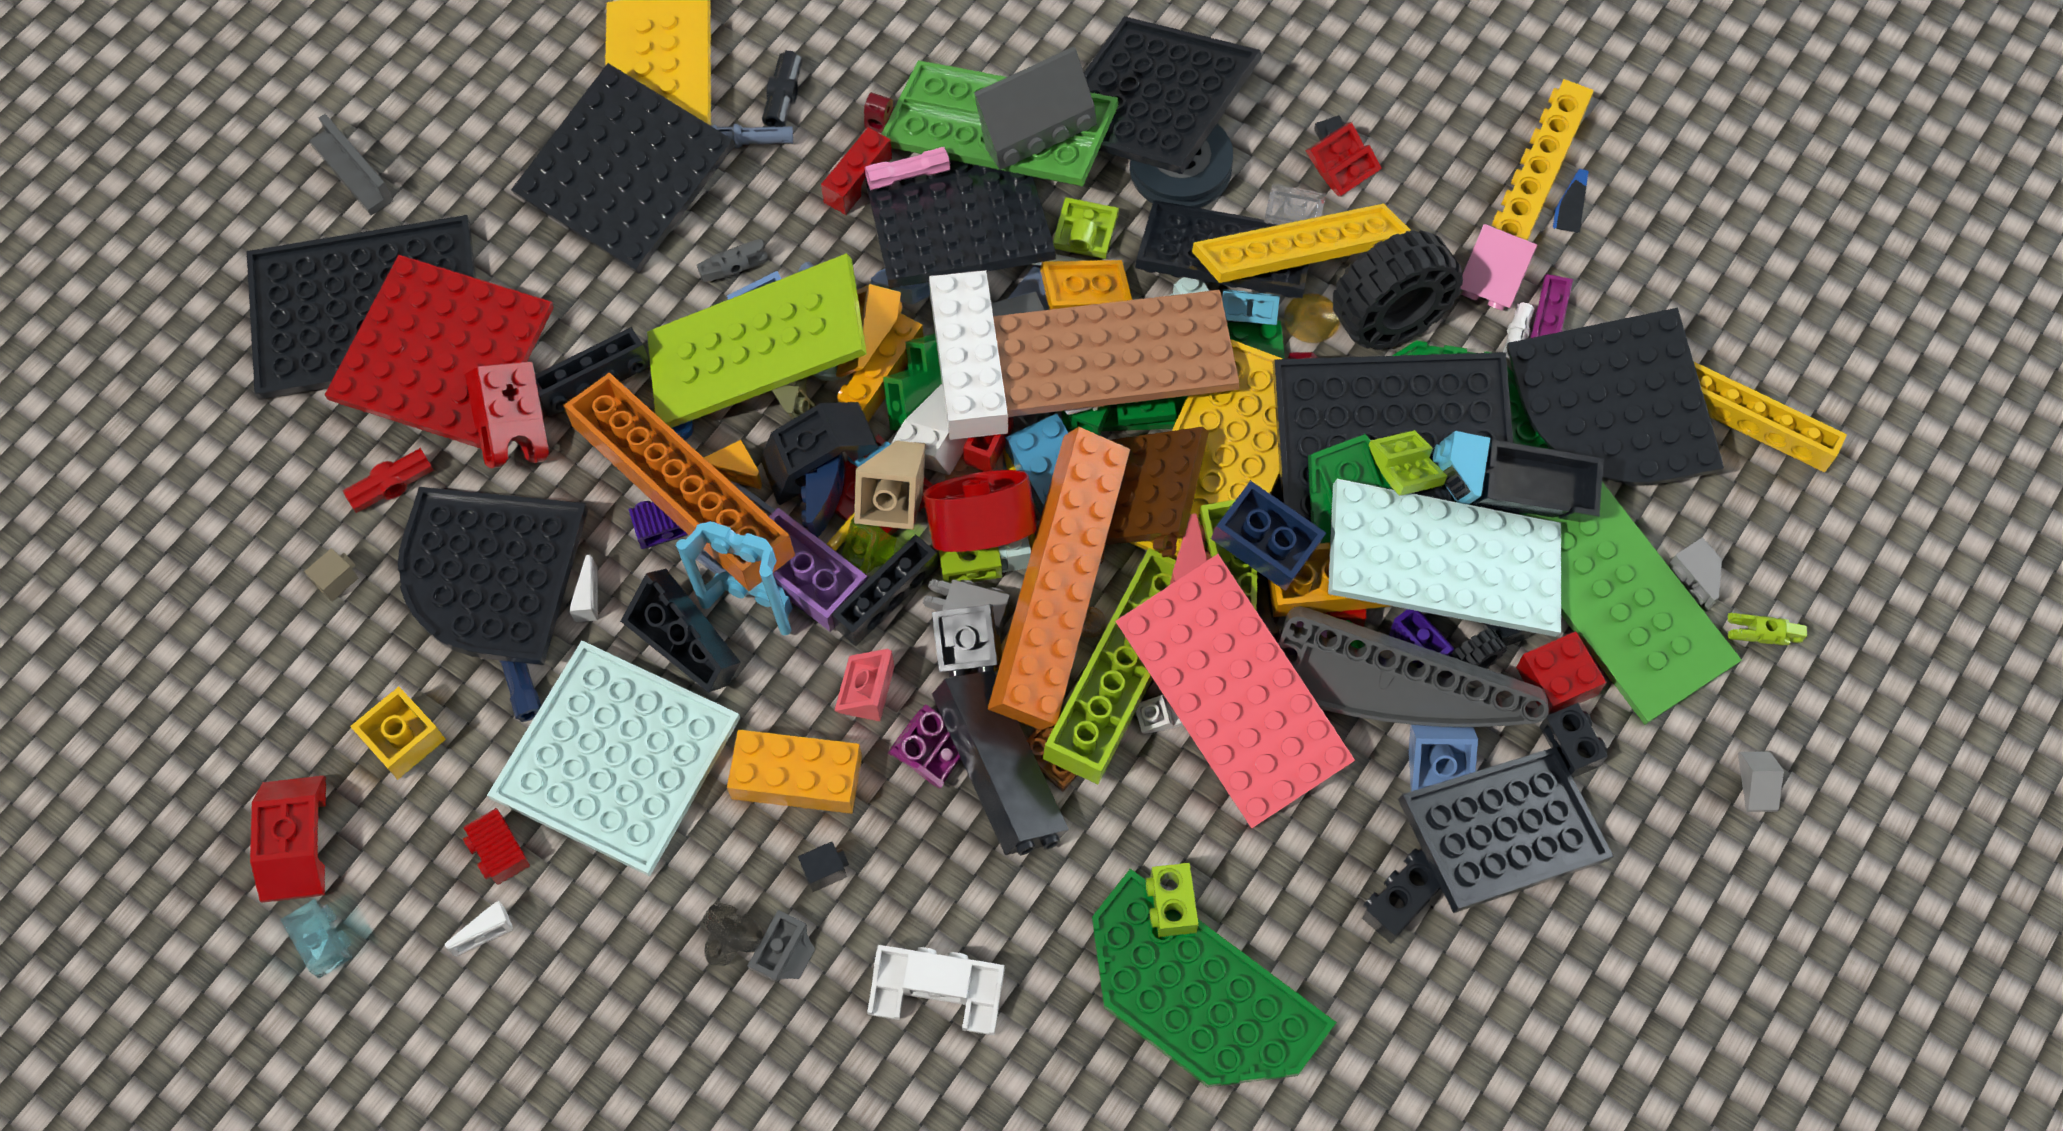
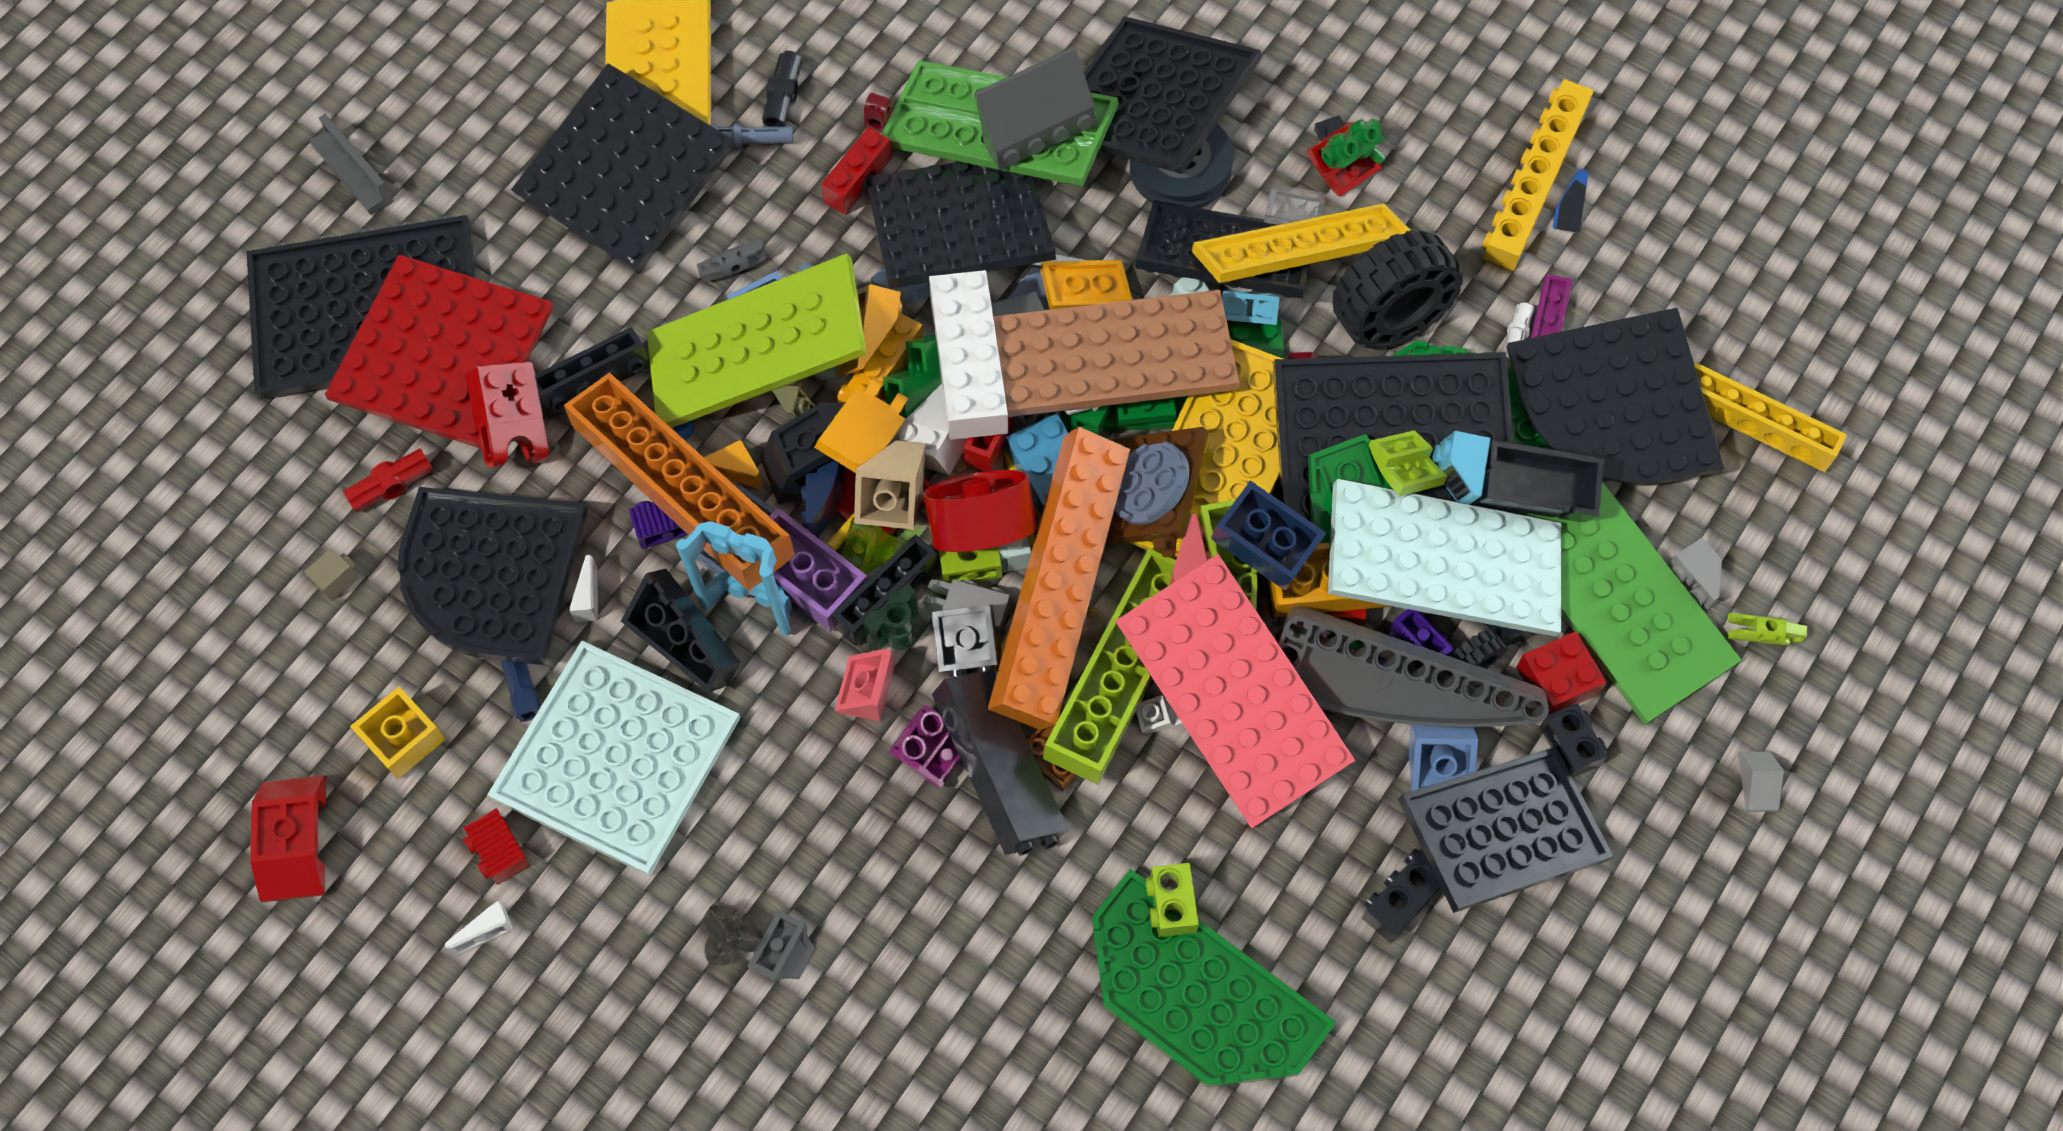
clear light blue brick [281,899,353,979] -> none
light orange brick [727,730,862,814] -> none
black brick [798,841,849,892] -> none
bright pink axle [865,147,950,190] -> none
white bracket [867,945,1005,1035] -> none
lime plate [1053,197,1119,259] -> none
clear yellow dish [1284,293,1340,343] -> none
bright pink brick [1461,224,1537,311] -> none
none -> light orange tile [814,377,909,473]
none -> clear green plate [863,584,919,651]
none -> sand blue tile [1114,441,1189,525]
none -> green brick [1321,118,1385,168]

